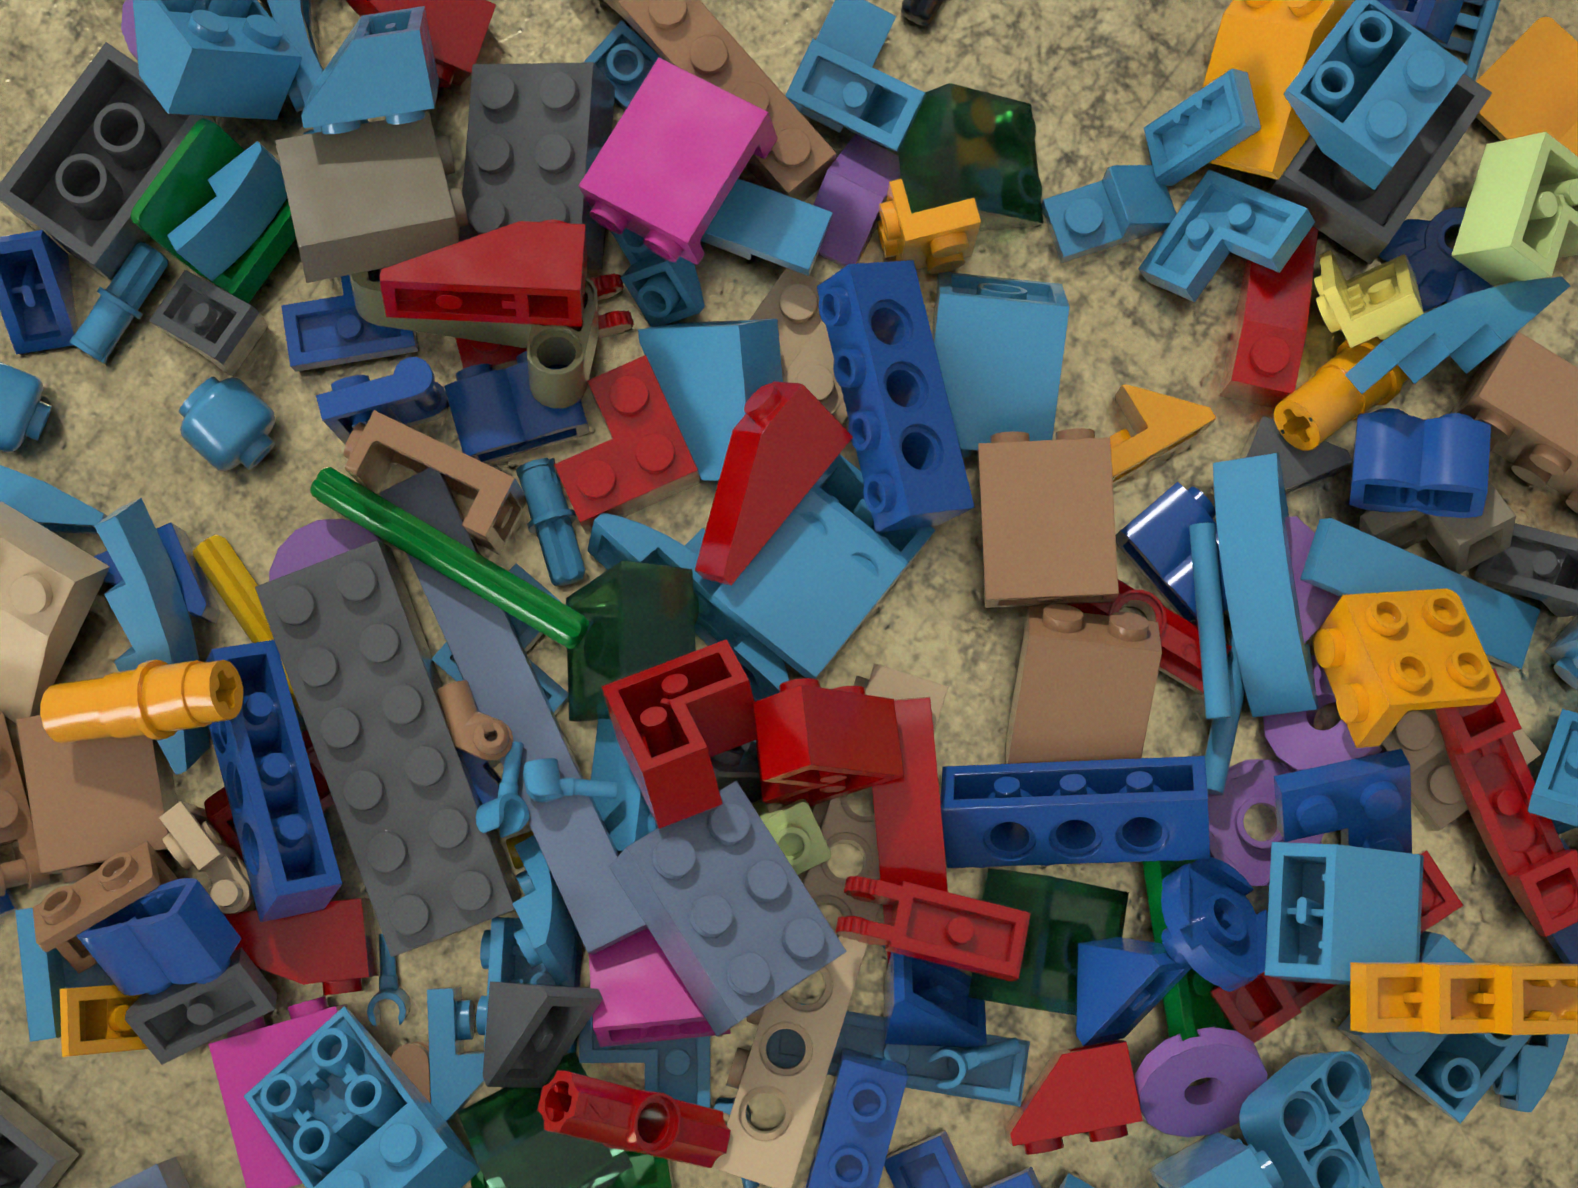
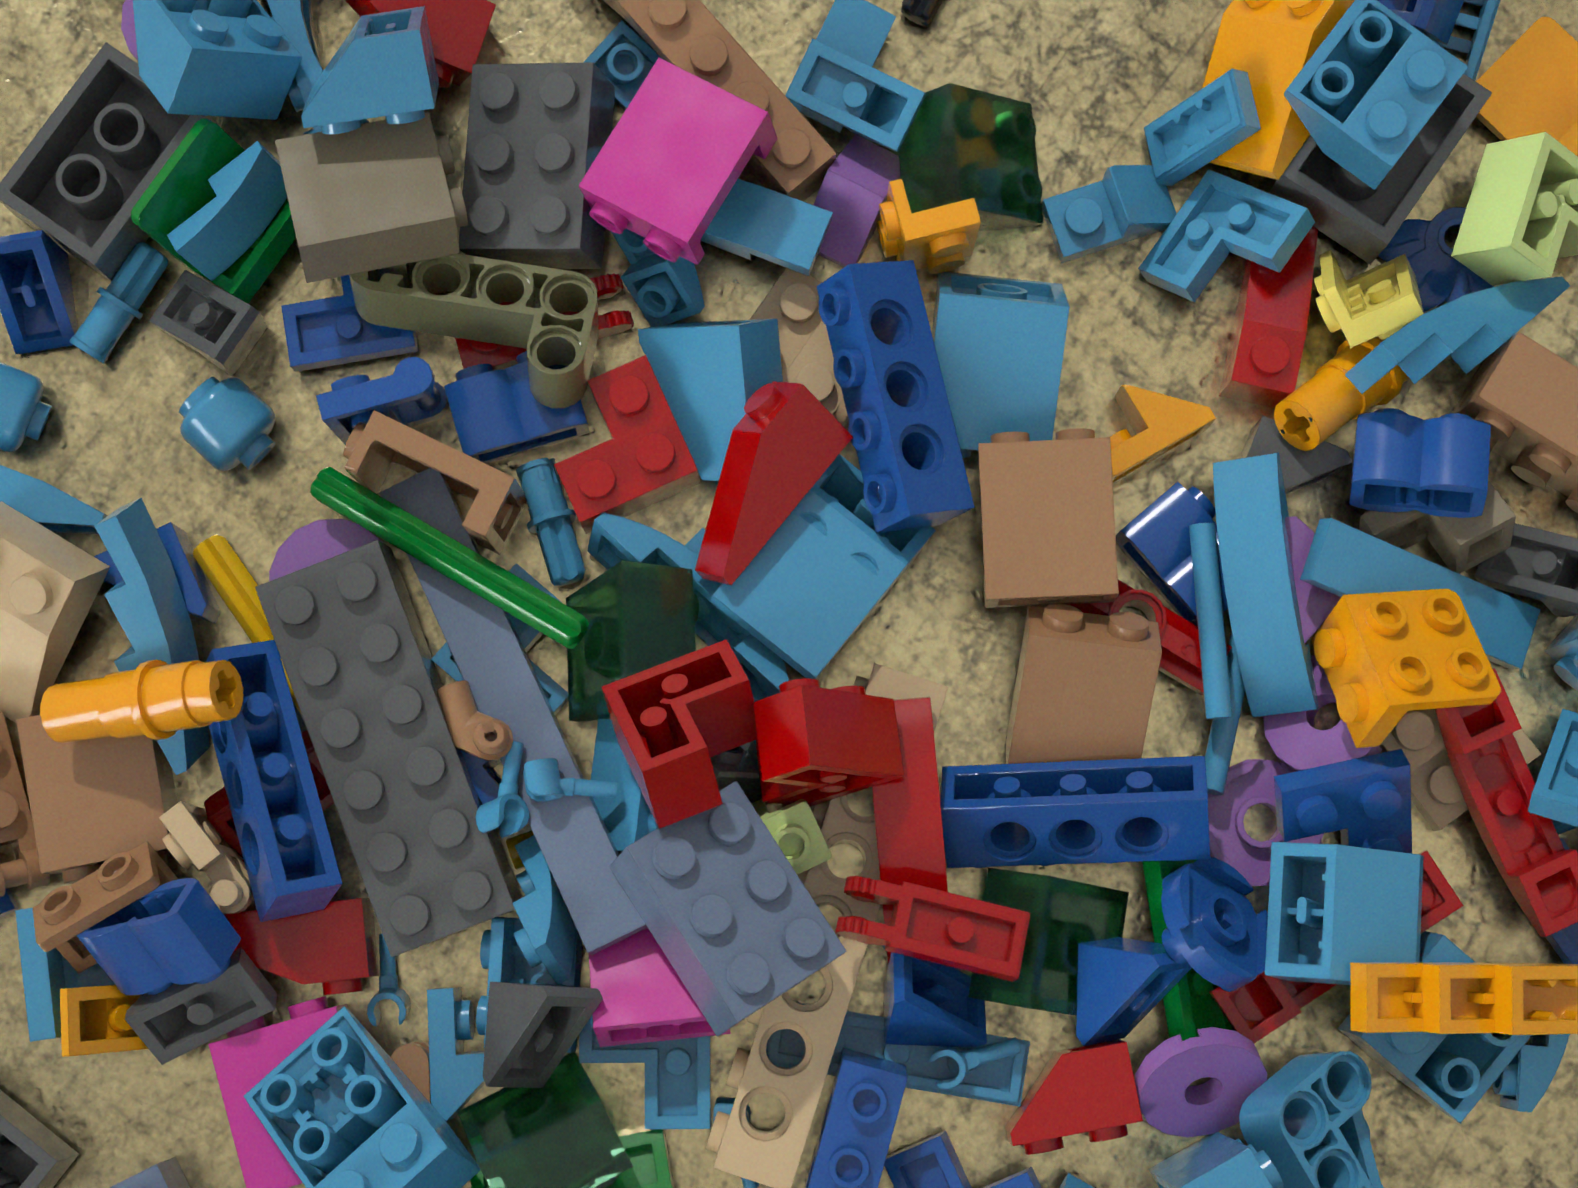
red slope [380,219,587,327] -> none
red piece [537,1070,731,1168] -> none

